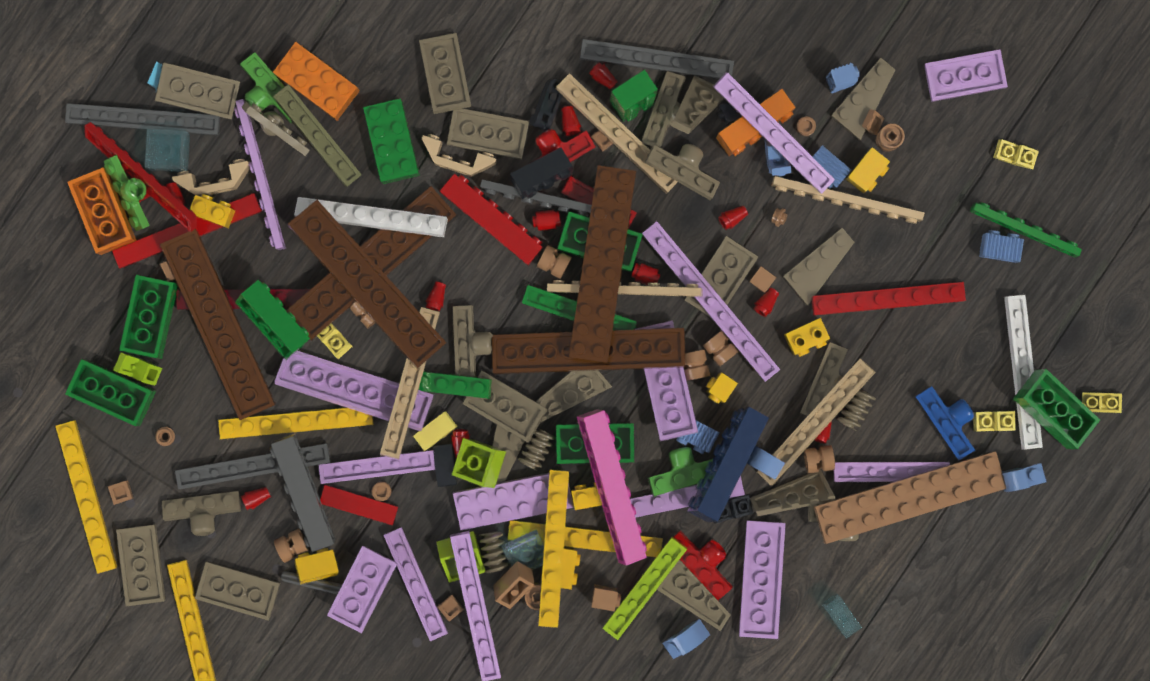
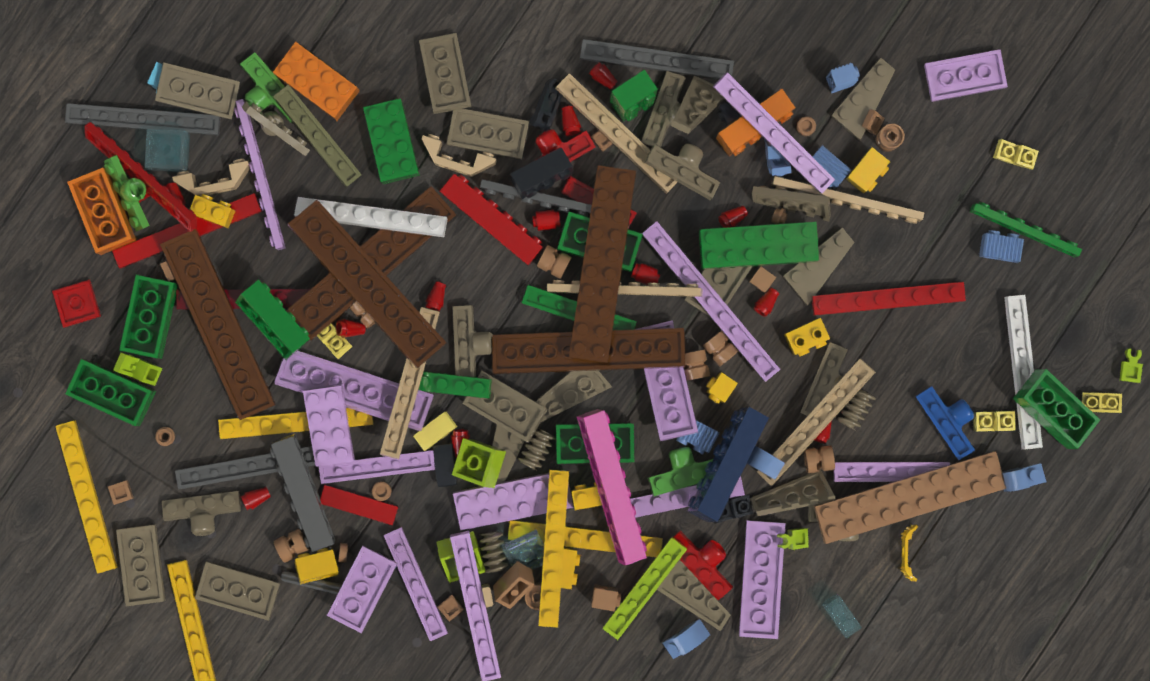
none -> red tile [52,280,101,328]
none -> lavender plate [303,385,355,466]
none -> red cone [335,319,366,338]
none -> medium nougat tile [338,543,348,563]
none -> tan tile [482,584,493,607]
none -> green brick [699,222,819,270]
none -> dark tan wing [752,186,831,222]
none -> lime plate [777,528,809,550]
none -> yellow piece [900,524,918,582]
none -> lime plate [1119,349,1143,383]

